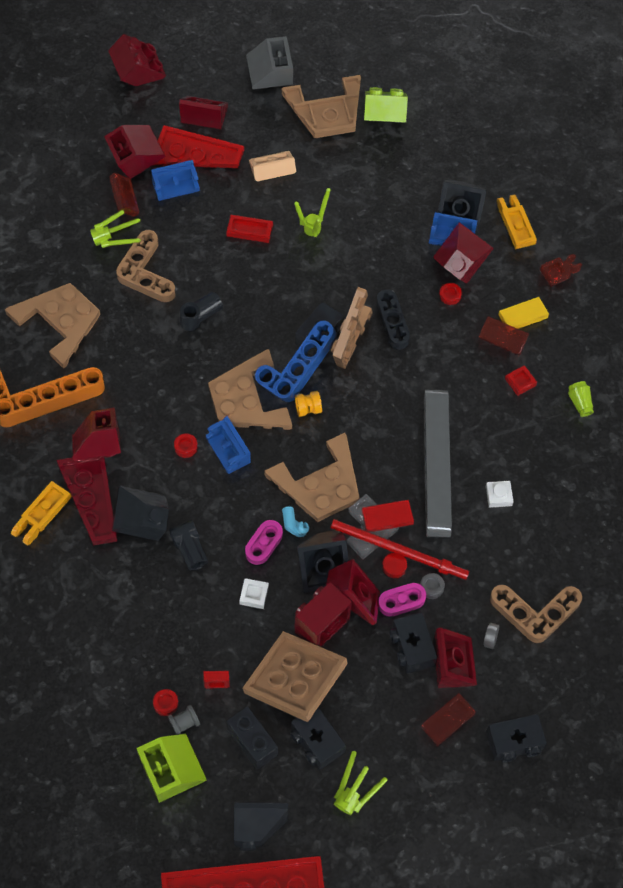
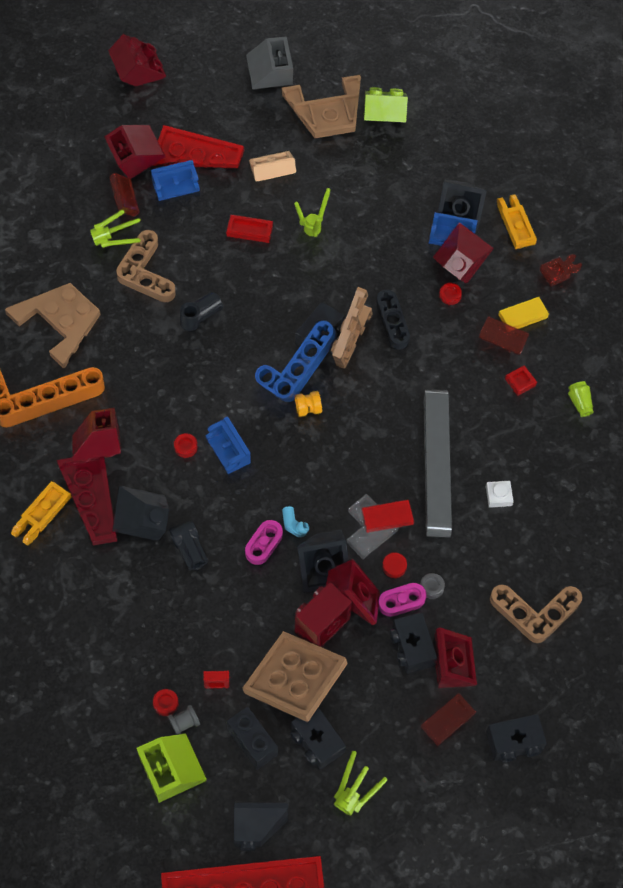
dark red slope [179,96,228,129] -> none
medium nougat wing [208,349,292,430] -> none
white plate [240,579,269,609] -> none
medium nougat wing [264,433,359,522] -> none
red bar [330,519,469,580] -> none
flat silver tile [484,623,499,649] -> none

